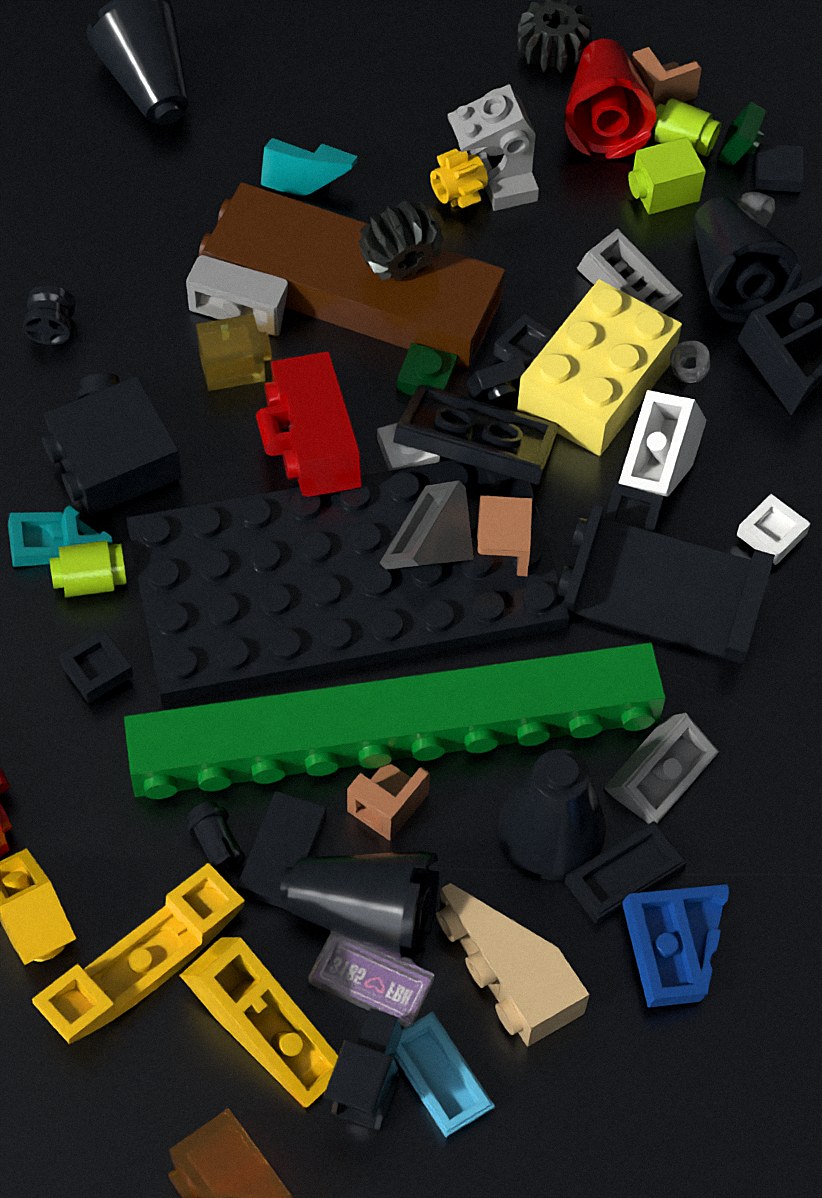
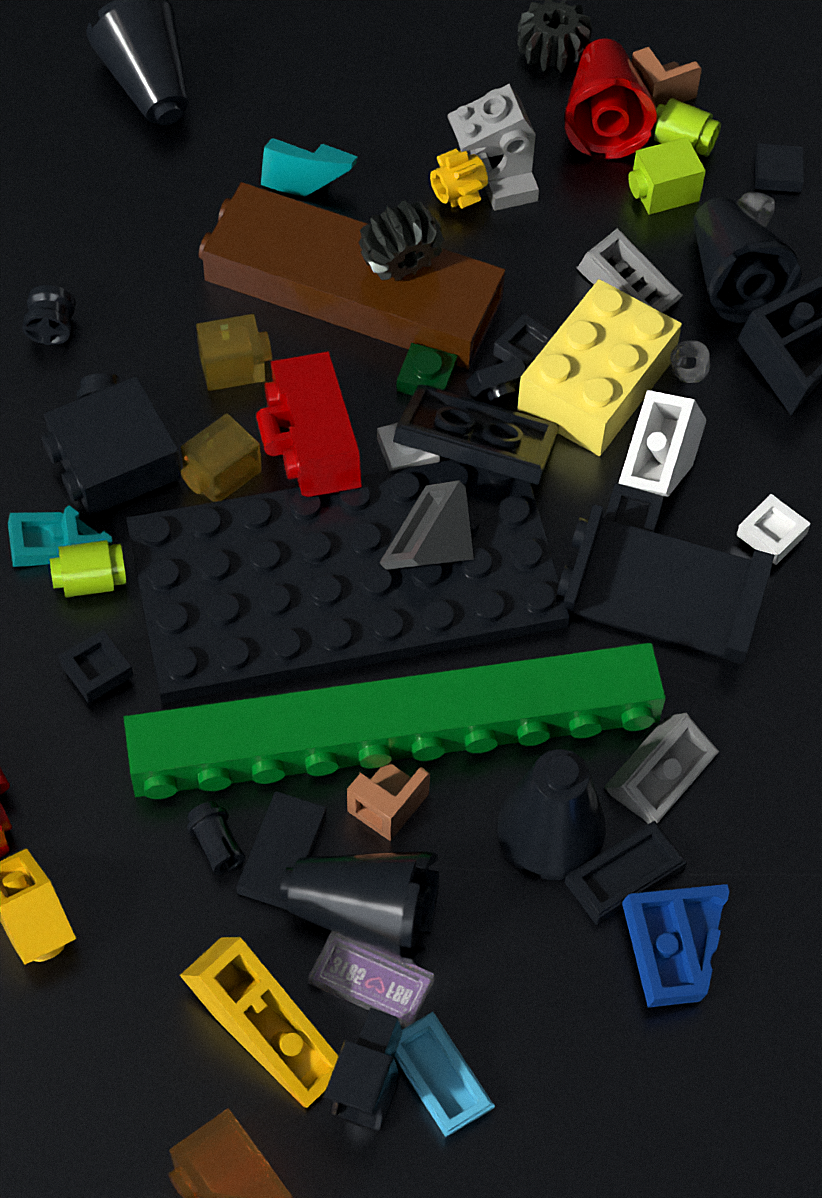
yellow slope [32,863,245,1044] -> none
light grey slope [186,255,288,336] -> none
tan slope [436,883,589,1047] -> none
nougat panel [477,495,532,576] -> none
dark green plate [717,102,766,167] -> none
none -> clear yellow brick [181,413,262,502]

